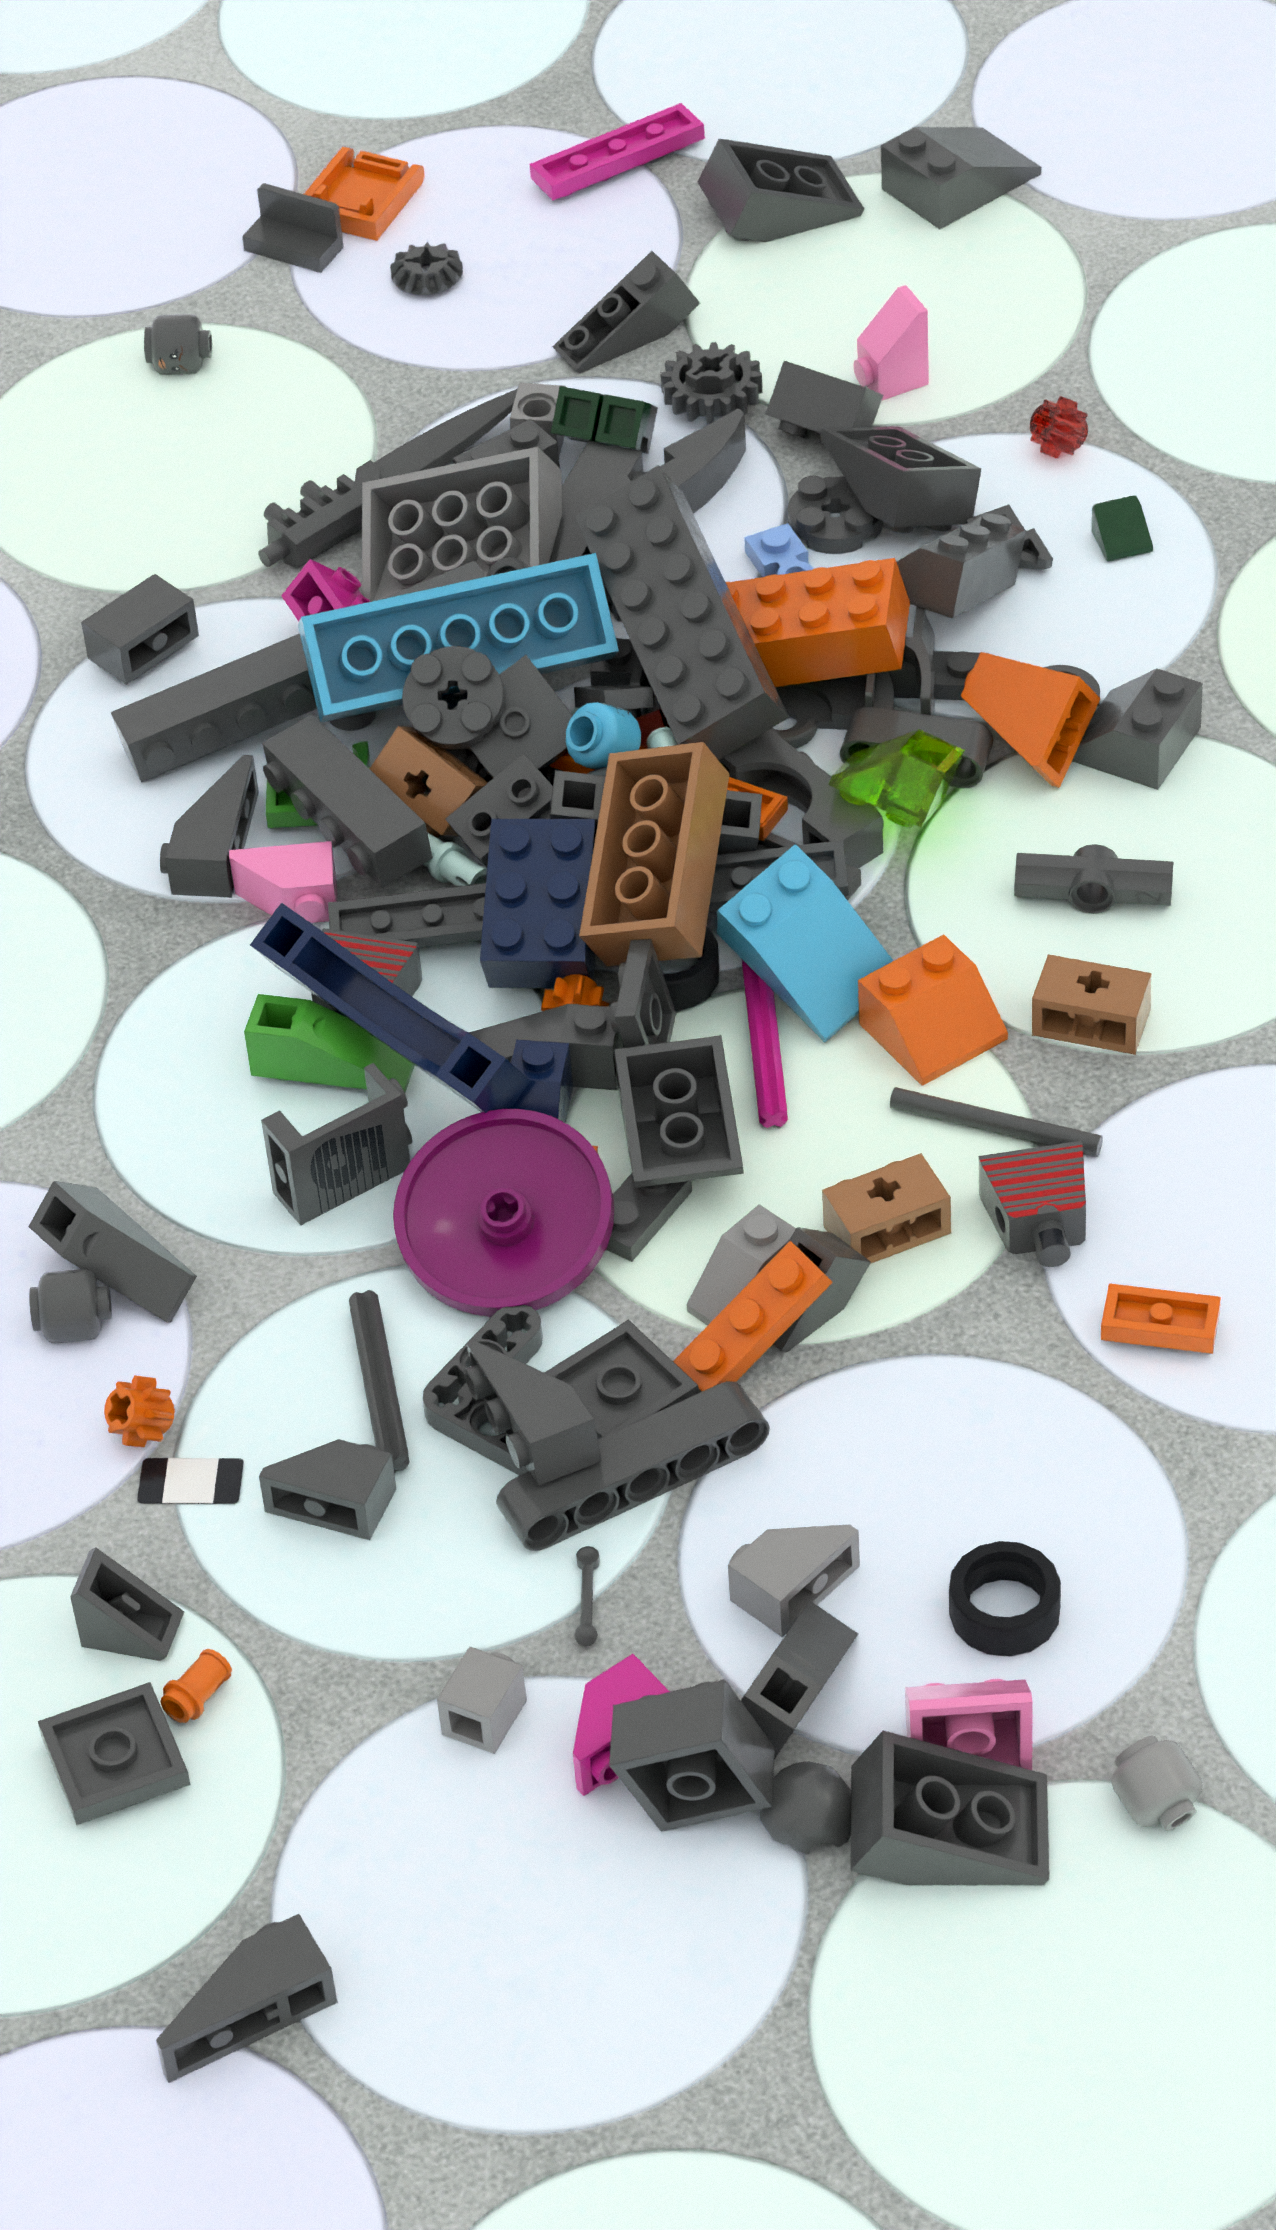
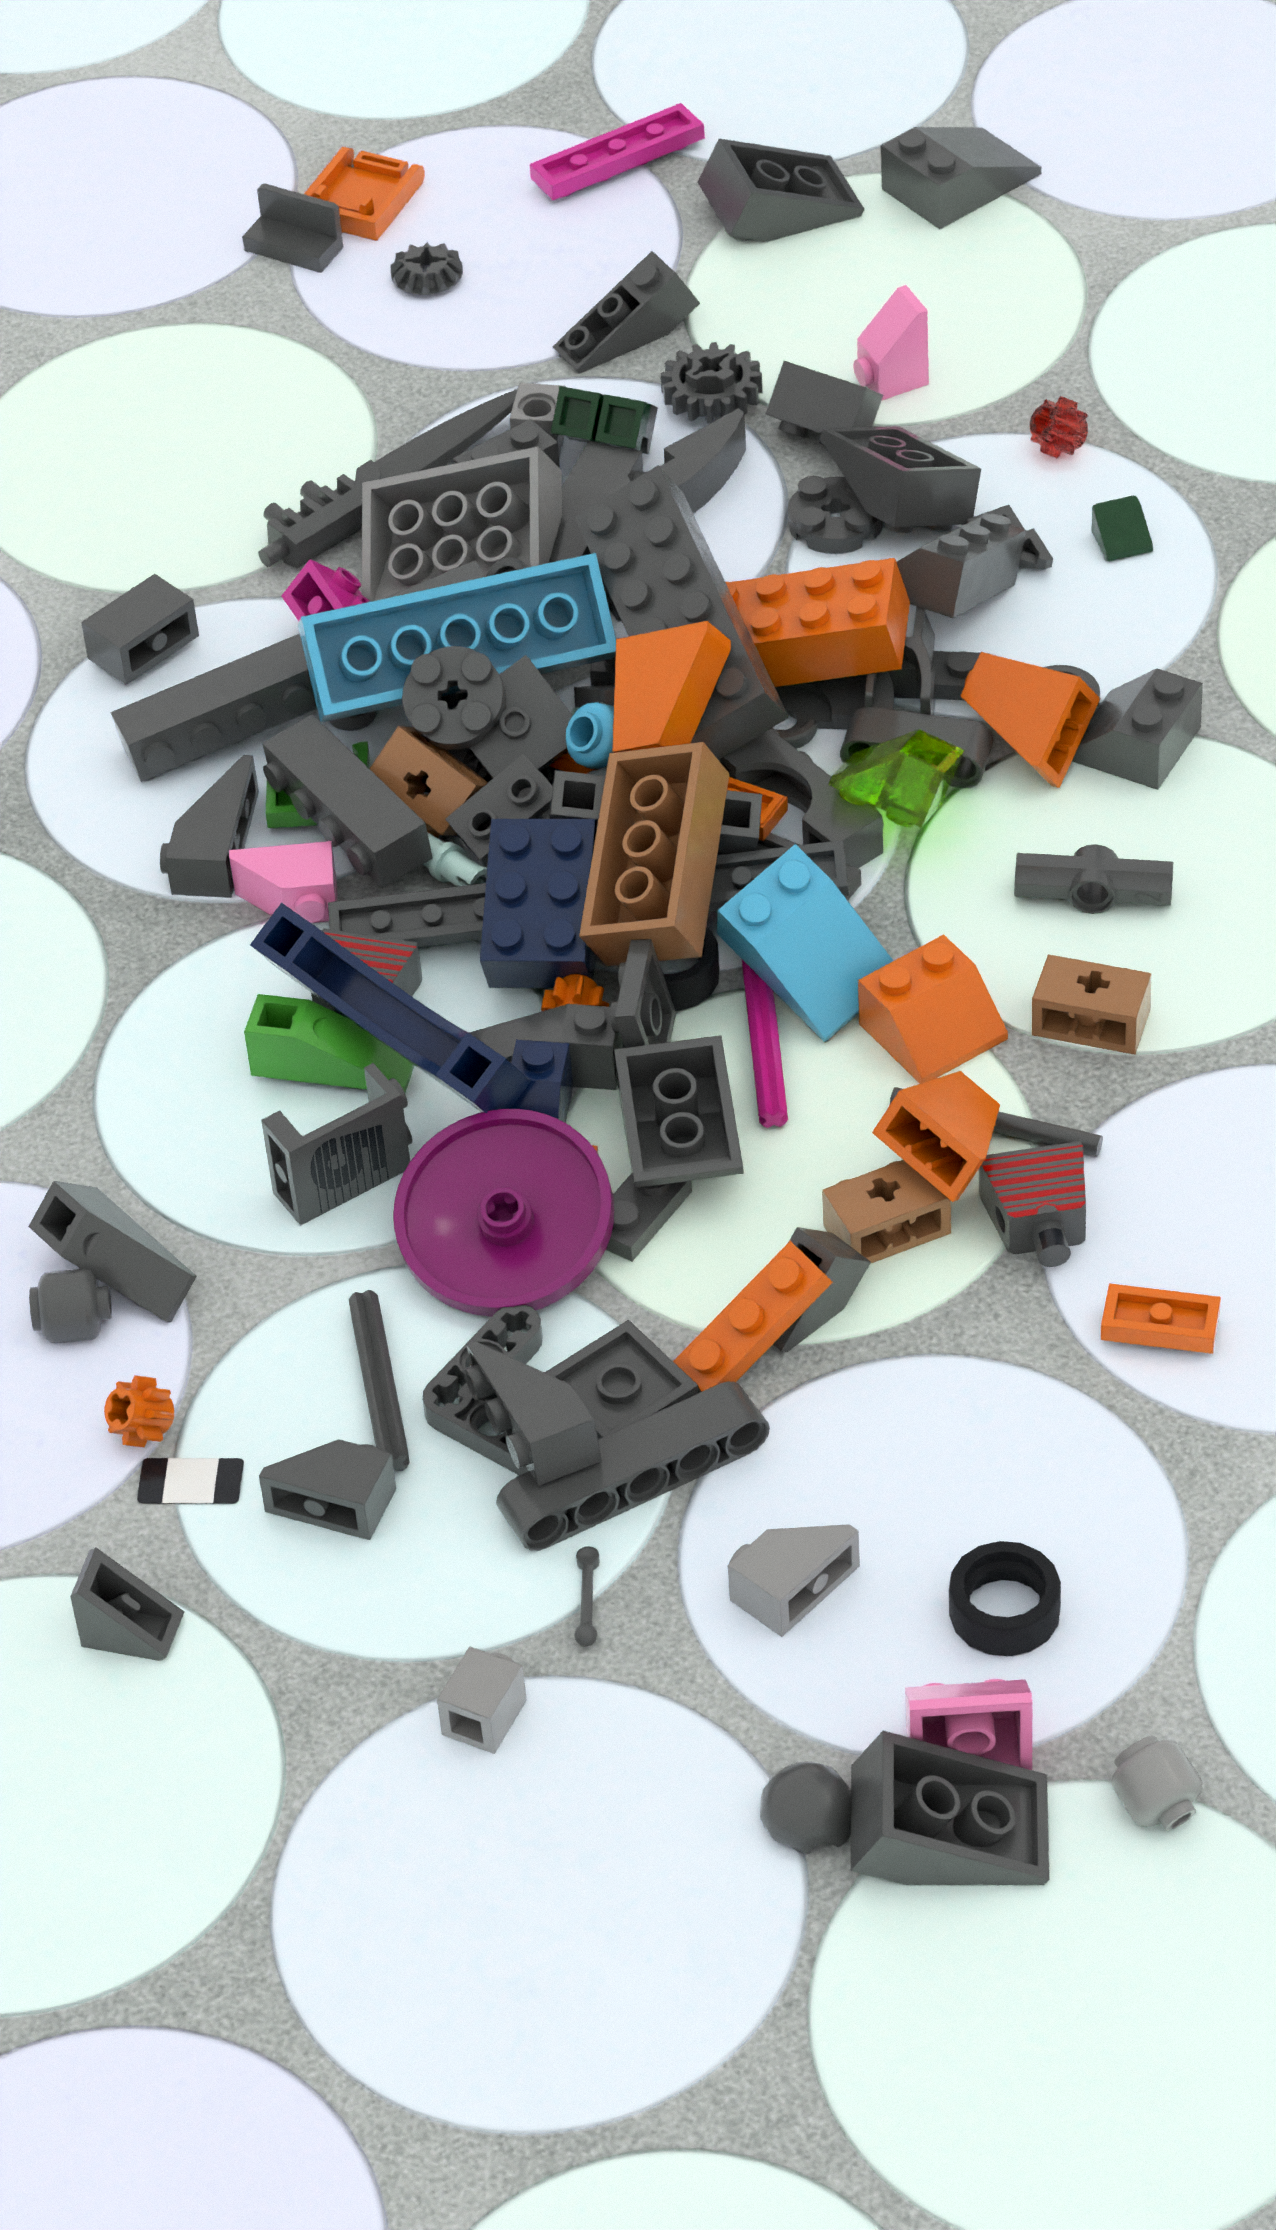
dark grey plate [37,1682,191,1825] -> none
dark grey head [144,314,213,375] -> none
dark grey slope [156,1914,338,2083] -> none
orange pin [160,1649,232,1723] -> none
dark pink slope [573,1654,670,1796] -> none
dark grey brick [609,1679,774,1832] -> none
light grey slope [686,1204,796,1325] -> none
dark grey slope [741,1601,859,1759] -> none
light blue plate [744,523,813,577] -> none
none -> orange slope [612,621,731,753]
none -> orange slope [872,1071,1000,1202]

